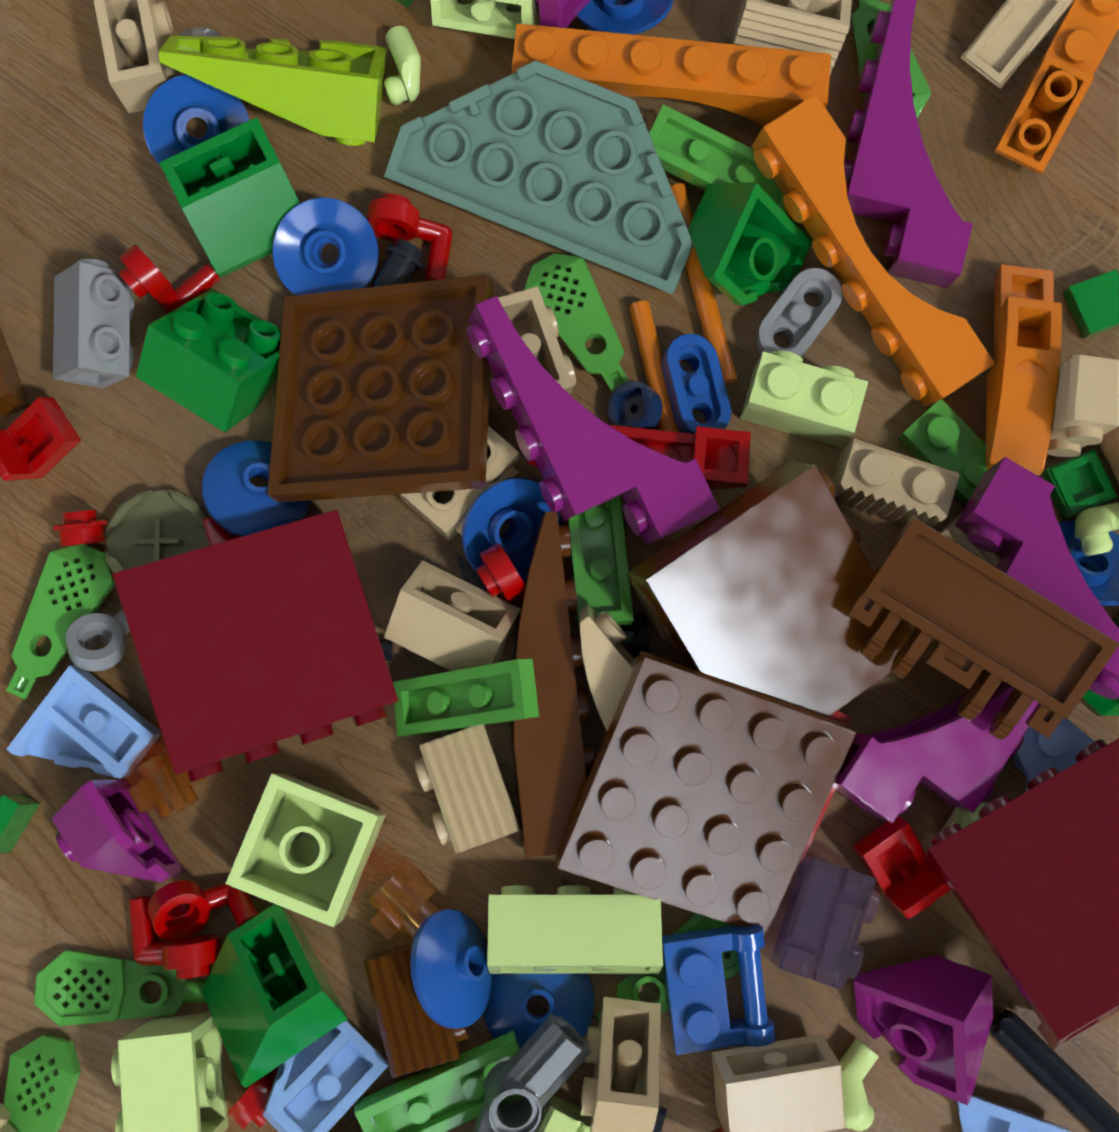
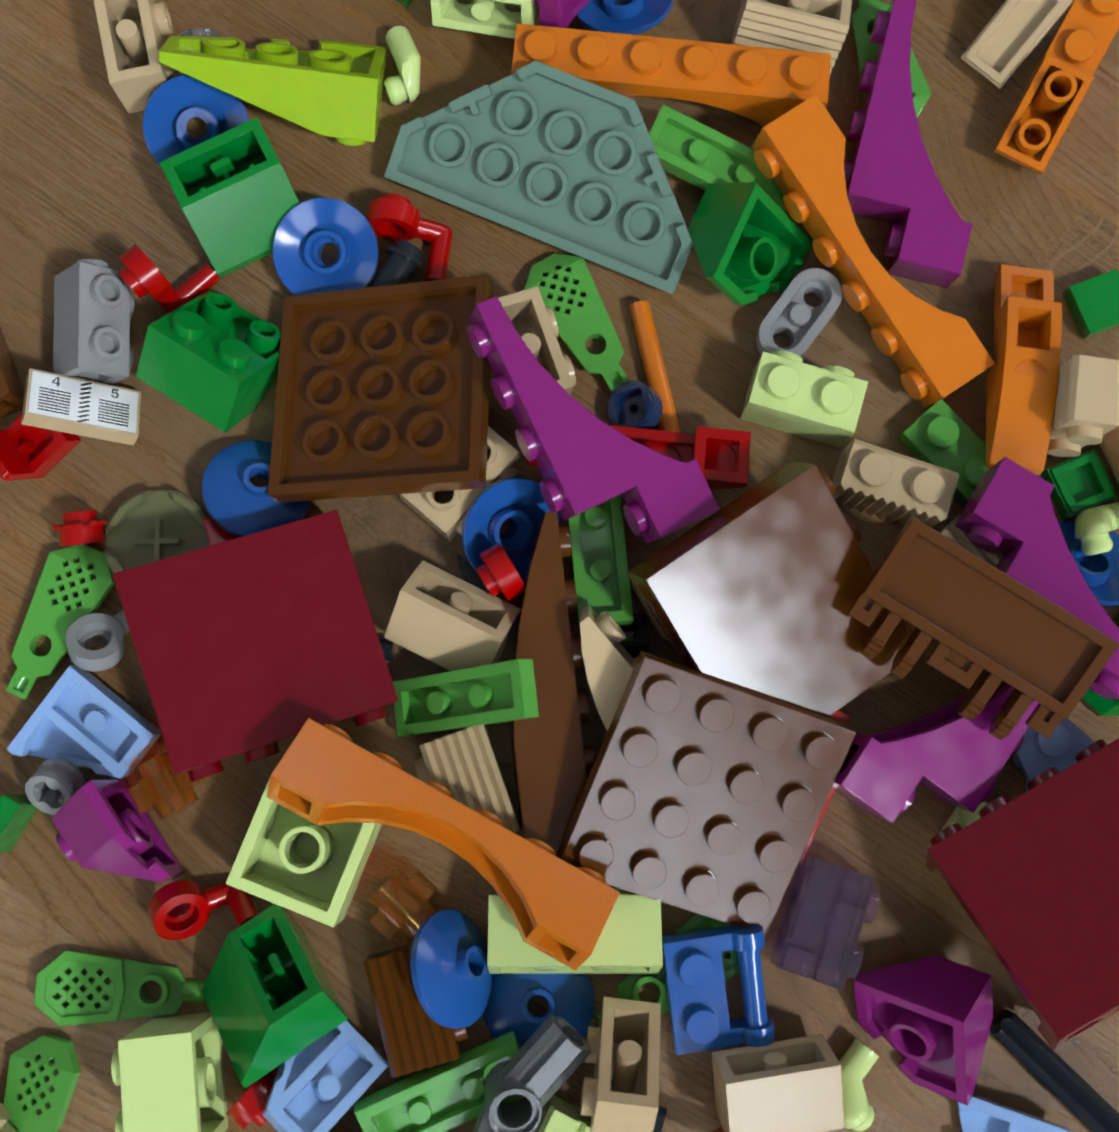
red plate [128,895,221,979] -> none
blue plate [661,334,731,434] -> none
orange bar [671,183,738,385] -> none
red bracket [853,815,951,919] -> none
none -> tile [21,368,141,446]
none -> light grey bush [25,758,86,815]
none -> orange arch [267,718,620,971]

